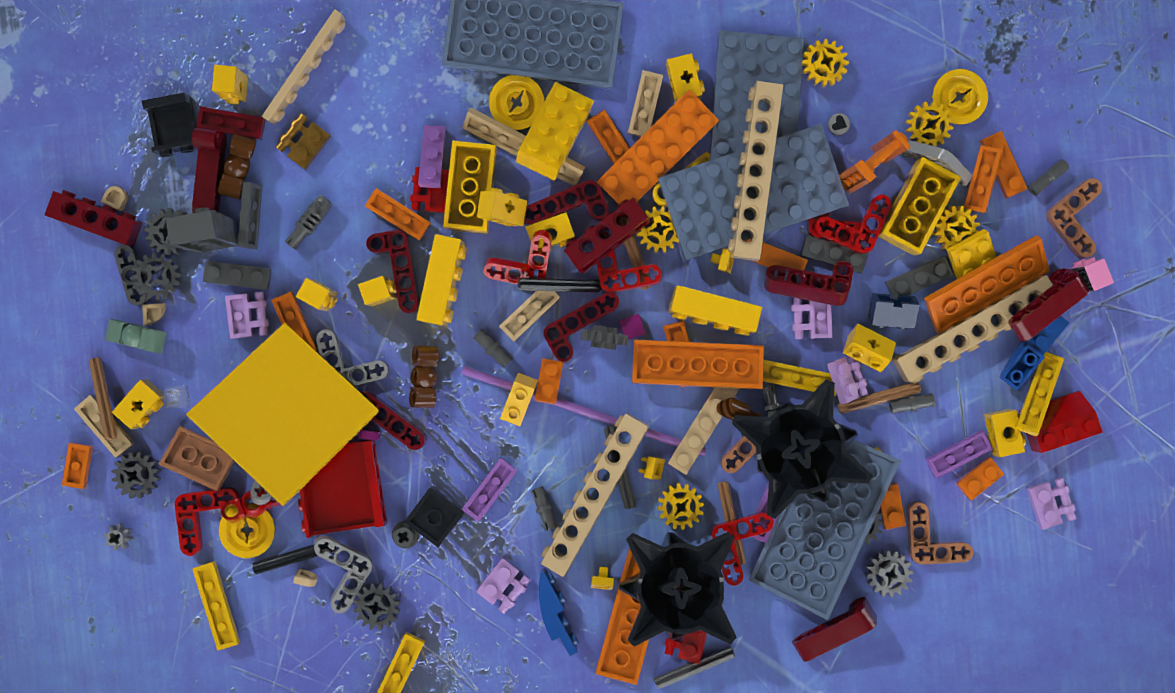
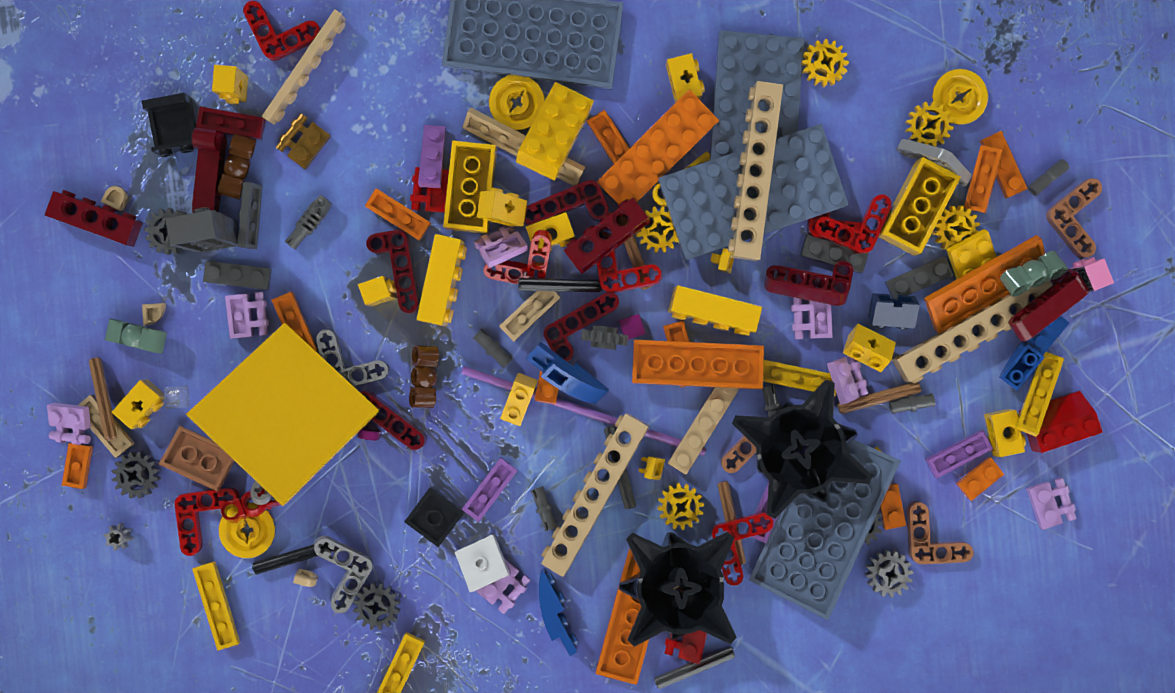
dark grey beam [114,245,149,306] -> none
dark grey gear [130,253,181,301] -> none
yellow brick [295,278,338,311] -> none
red panel [298,440,387,538] -> none
dark grey piece [392,521,420,548] -> none
yellow tile [591,567,614,590] -> none
tan plate [627,70,663,137] -> none
reddish brown arm [716,397,762,420] -> none
orange tile [746,239,808,270] -> none
dark red beam [792,597,877,662] -> none
light grey tile [827,113,850,136] -> none
orange fence [839,130,911,194] -> none
none -> lavender plate [47,403,91,445]
none -> red beam [243,0,321,61]
none -> white plate [455,535,510,592]
none -> lavender plate [473,226,528,268]
none -> blue slope [526,341,609,404]
none -> sand green piece [1000,251,1068,297]

